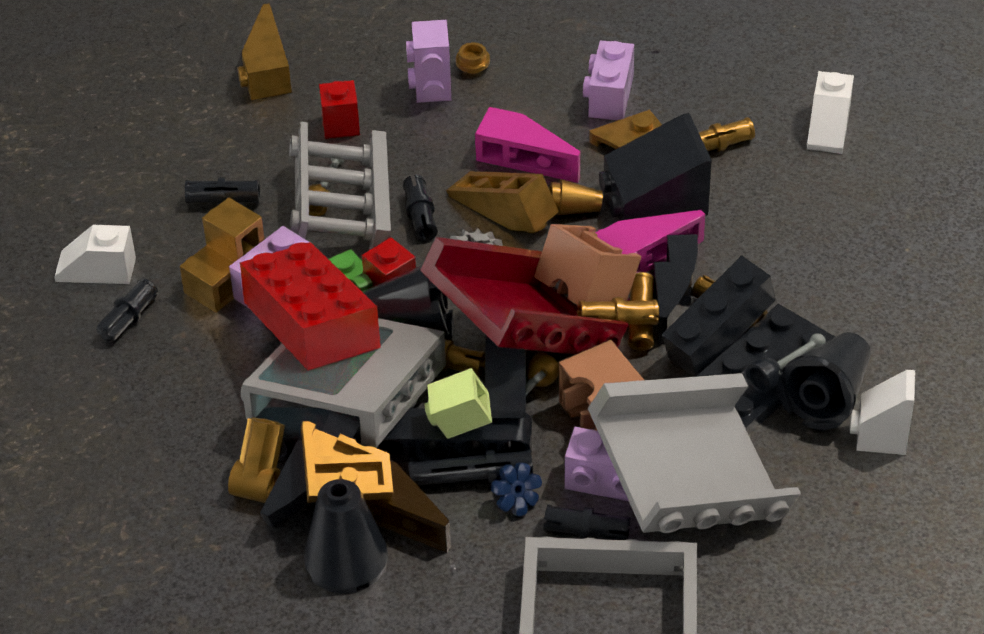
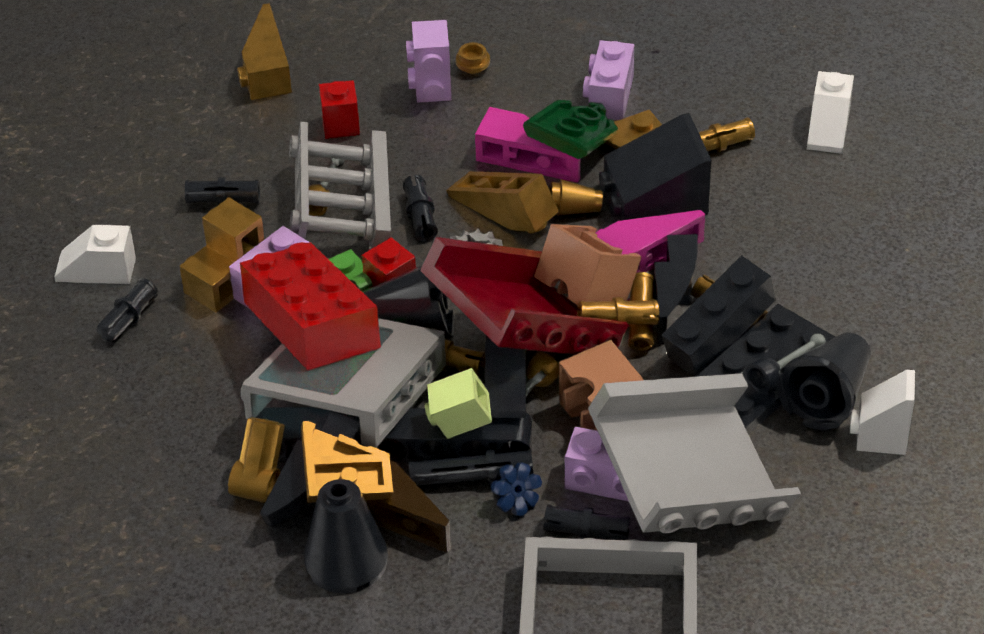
none -> dark green tile [523,100,618,159]

